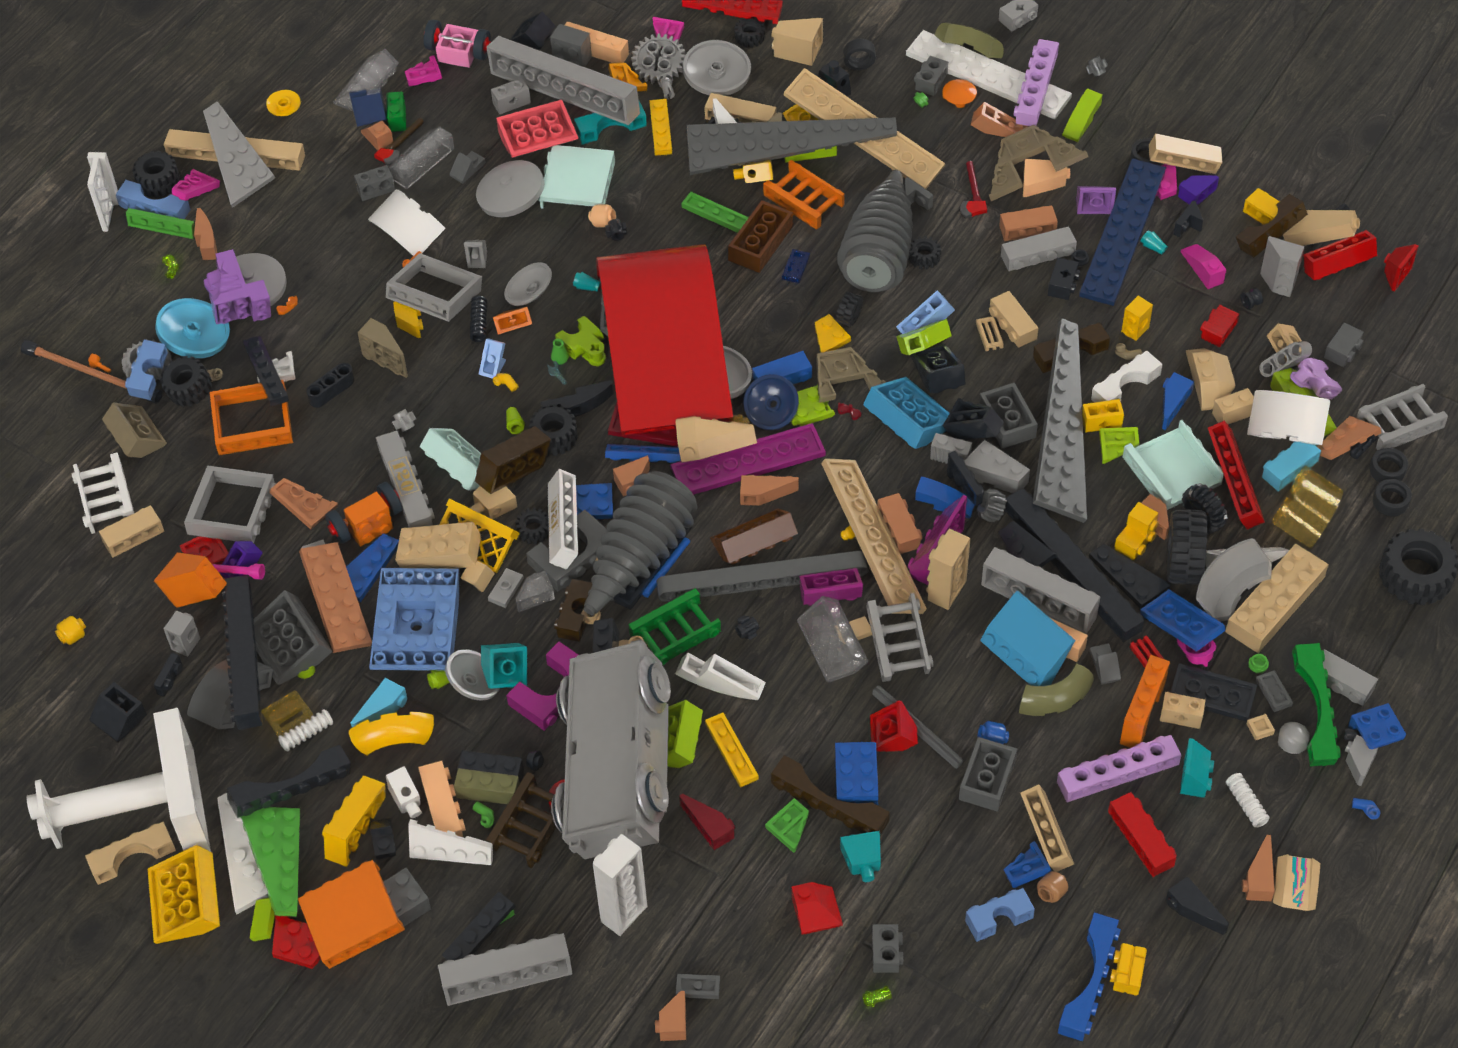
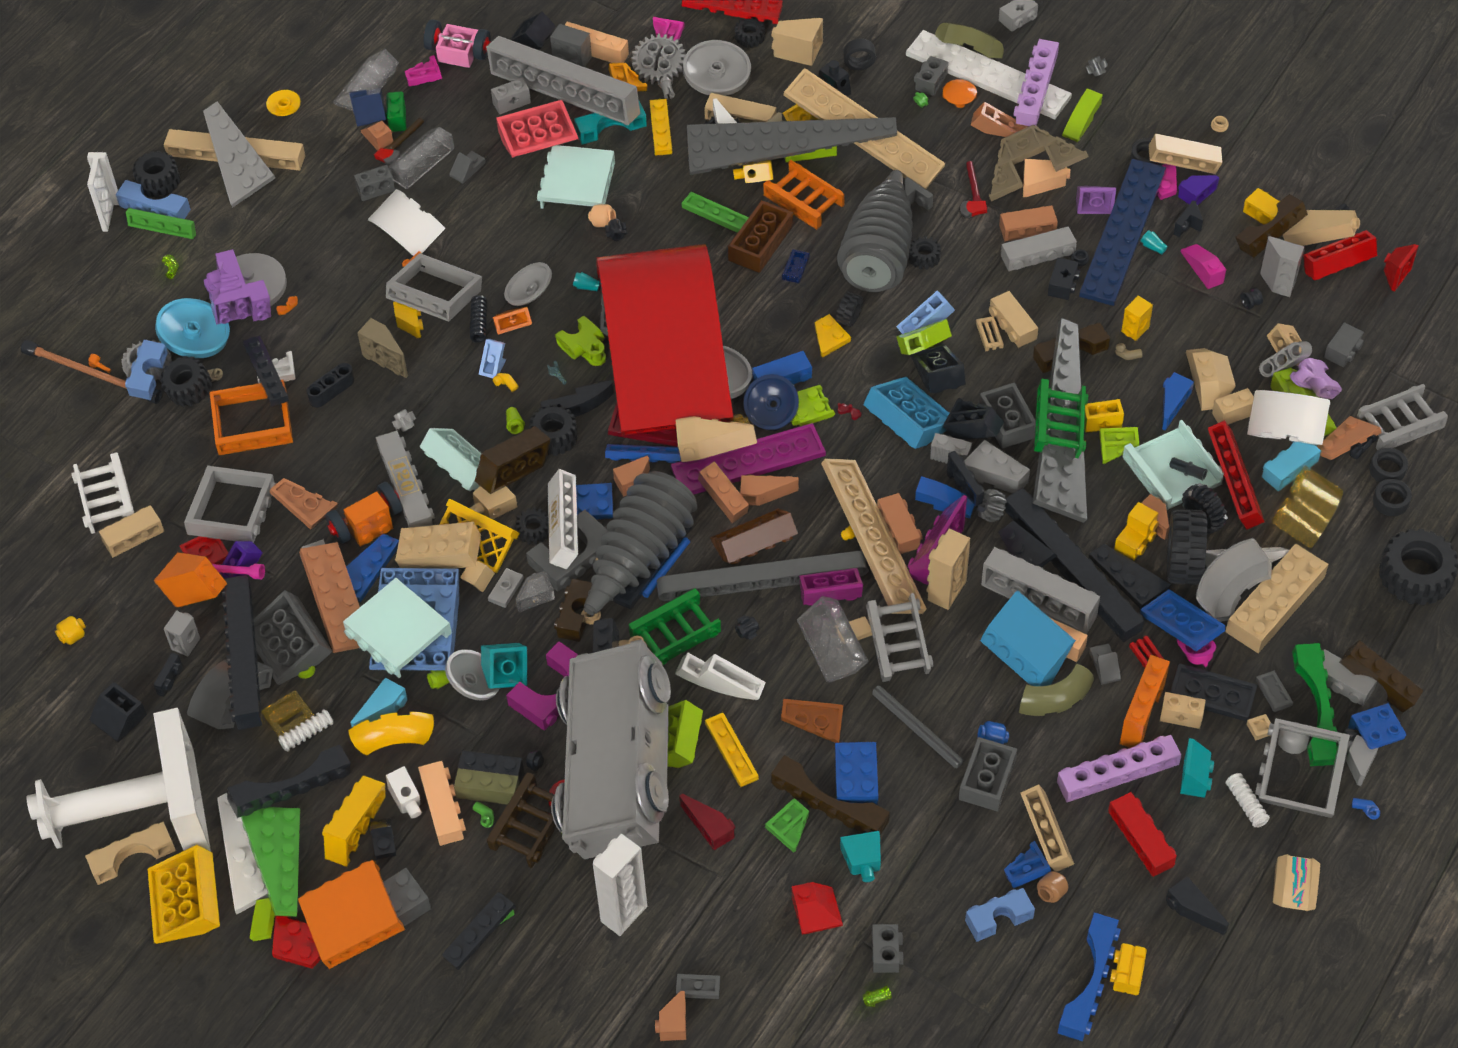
dark tan slope [102,403,167,458] -> none
dark pink wing [172,169,220,201] -> none
nougat slope [194,208,217,260] -> none
white wing [408,819,493,865] -> none
light grey brick [438,933,572,1006] -> none
light grey slope [464,240,487,268] -> none
light grey dish [476,160,544,217] -> none
bright green cone [551,339,569,365] -> none
dark tan wing [816,347,886,403] -> none
red slope [870,700,918,752] -> none
white arch [1091,351,1162,403] -> none
red brick [1200,305,1240,347] -> none
nougat slope [1242,835,1274,901] -> none
bright green plate [1248,654,1269,673] -> none
none -> light aqua panel [343,578,452,678]
none -> nougat brick [698,461,749,523]
none -> dark orange wing [781,699,843,743]
none -> green fence [1034,379,1088,459]
none -> black axle [1169,457,1208,481]
none -> tan plate [1211,116,1229,132]
none -> light grey window [1255,718,1350,818]
none -> dark brown arch [1339,640,1423,713]

